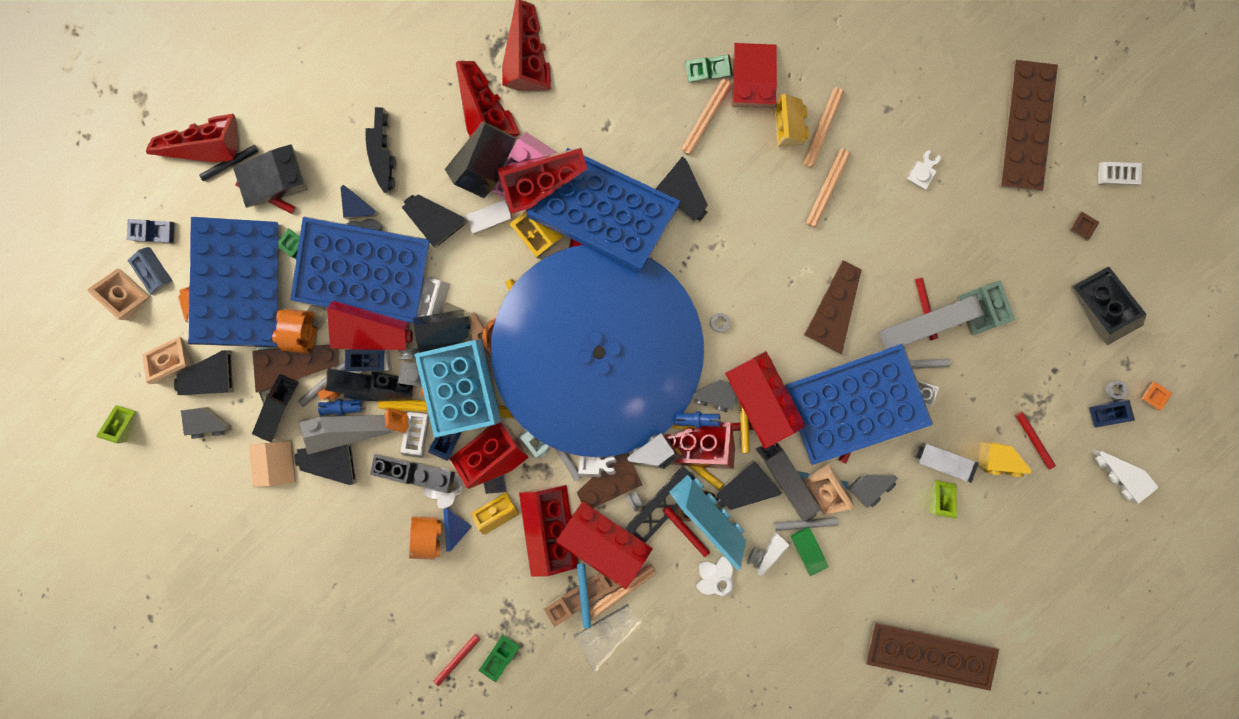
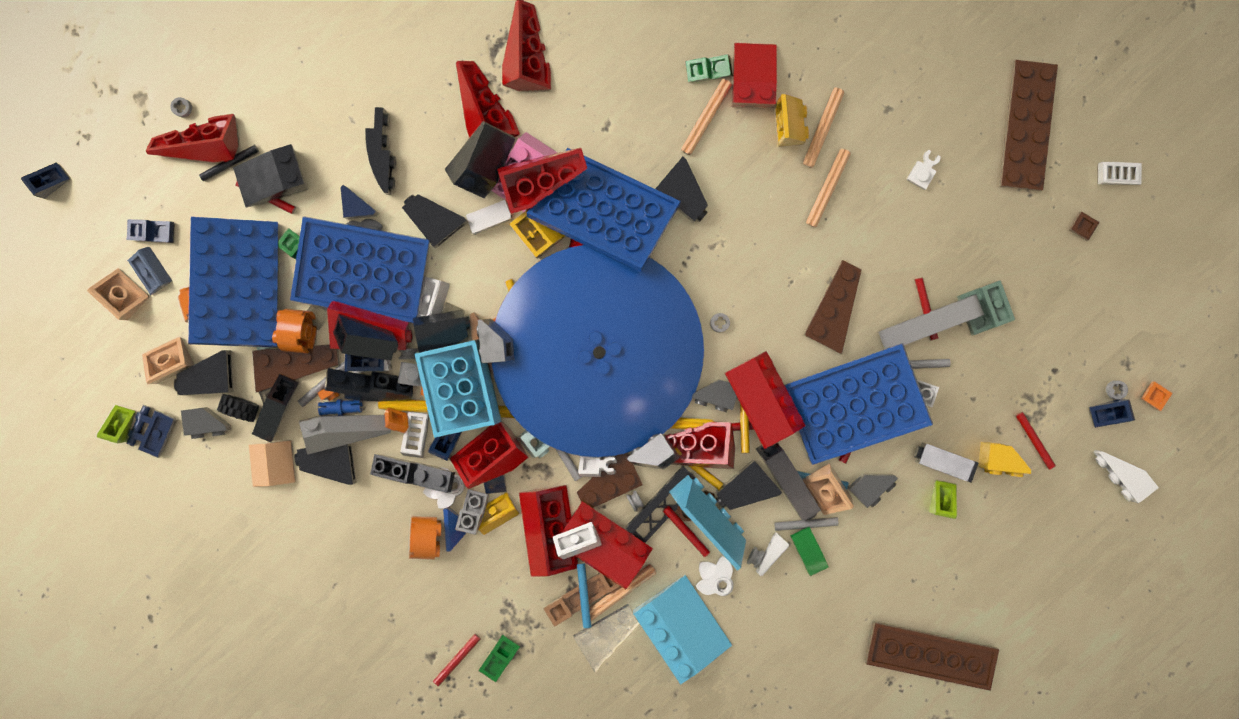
blue pin [676,411,721,428] -> none
black slope [1073,267,1147,345] -> none
none -> dark blue slope [21,162,69,199]
none -> dark blue plate [126,404,176,458]
none -> light grey bush [170,97,192,118]
none -> black tyre [217,394,259,422]
none -> black slope [333,314,398,360]
none -> light grey slope [455,489,489,535]
none -> flat silver slope [477,319,515,363]
none -> white slope [553,522,602,559]
none -> medium azure slope [633,575,732,685]

